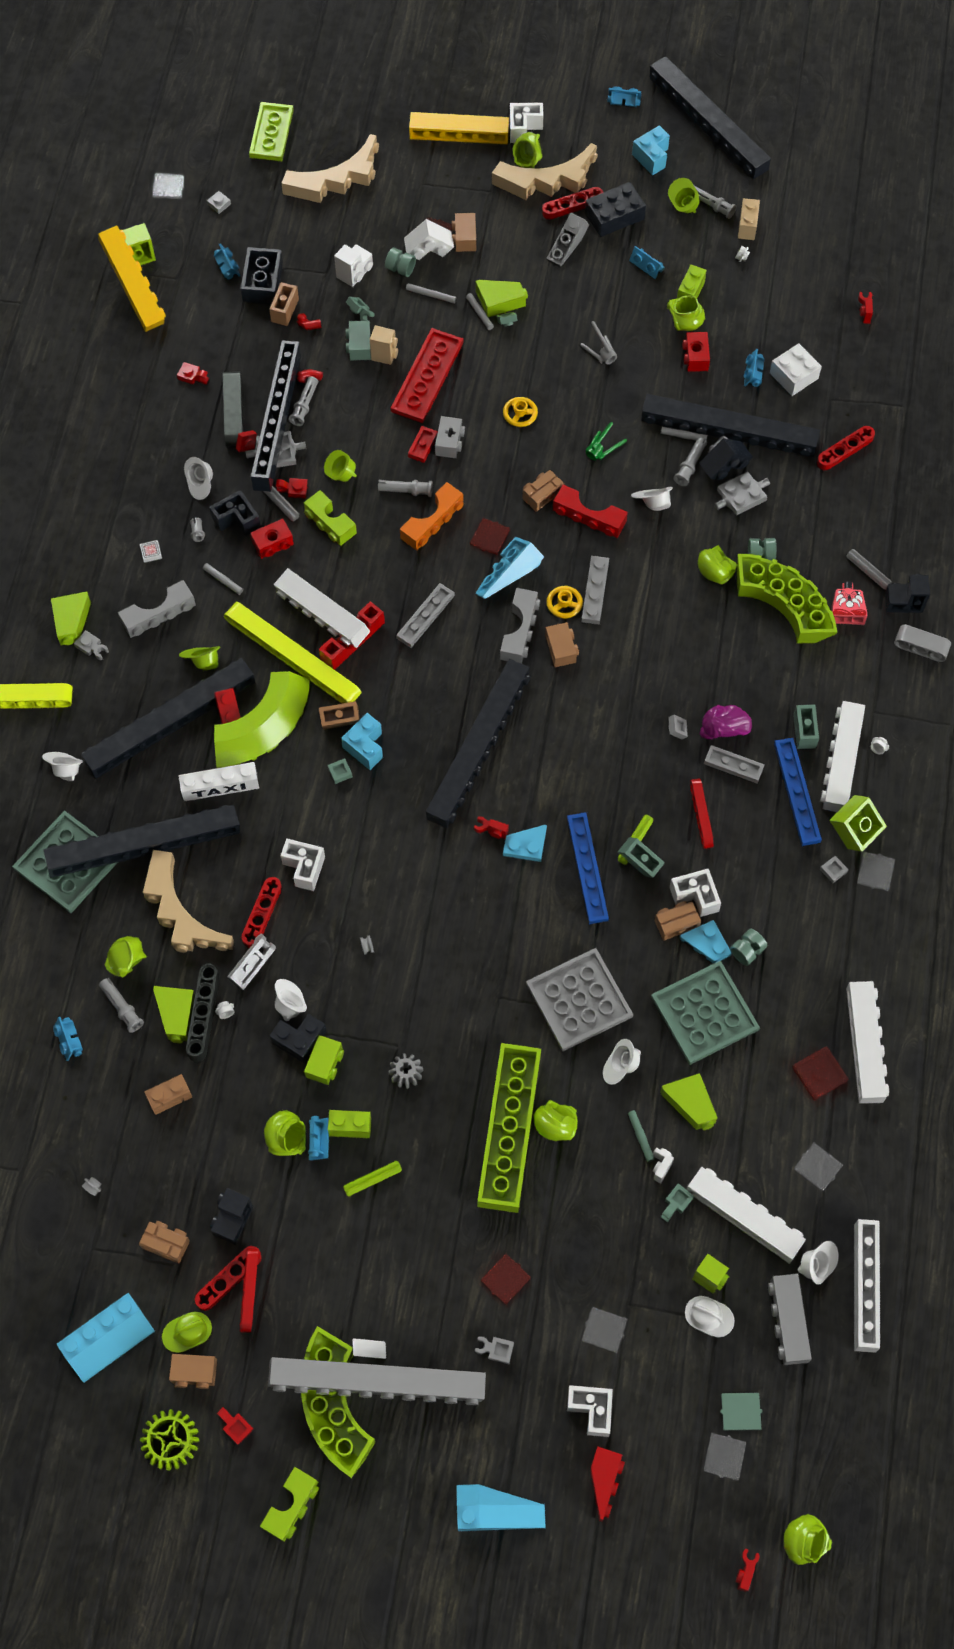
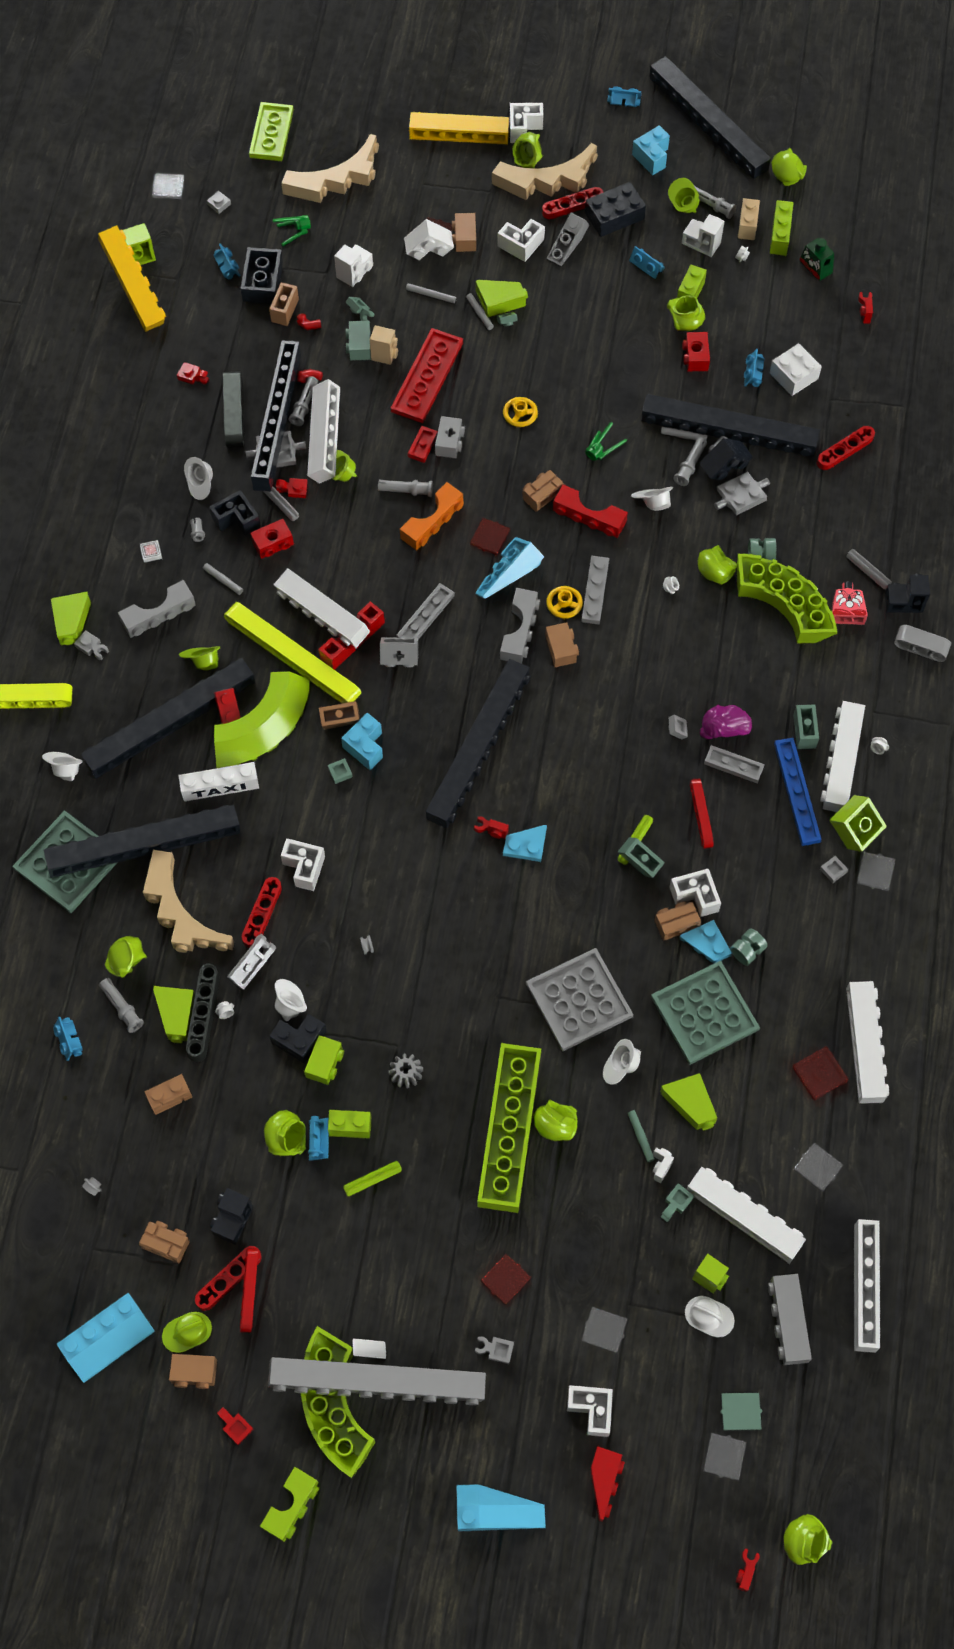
lime gear [140,1409,199,1471] -> none
red plate [236,430,257,452] -> none
lime arch [304,490,357,546] -> none
sand green wheel [385,247,416,277] -> none
blue plate [567,813,609,924] -> none
light grey plant [580,321,617,364] -> none
white piece [798,1241,839,1284] -> none
none -> green plant [272,215,311,246]
none -> white brick [307,379,340,484]
none -> light grey brick [380,637,418,667]
none -> white brick [497,219,545,262]
none -> white plate [663,576,679,594]
none -> white brick [682,214,724,257]
none -> lime brick [770,200,793,256]
none -> lime helmet [771,148,807,186]
none -> dark green torso [799,238,834,281]

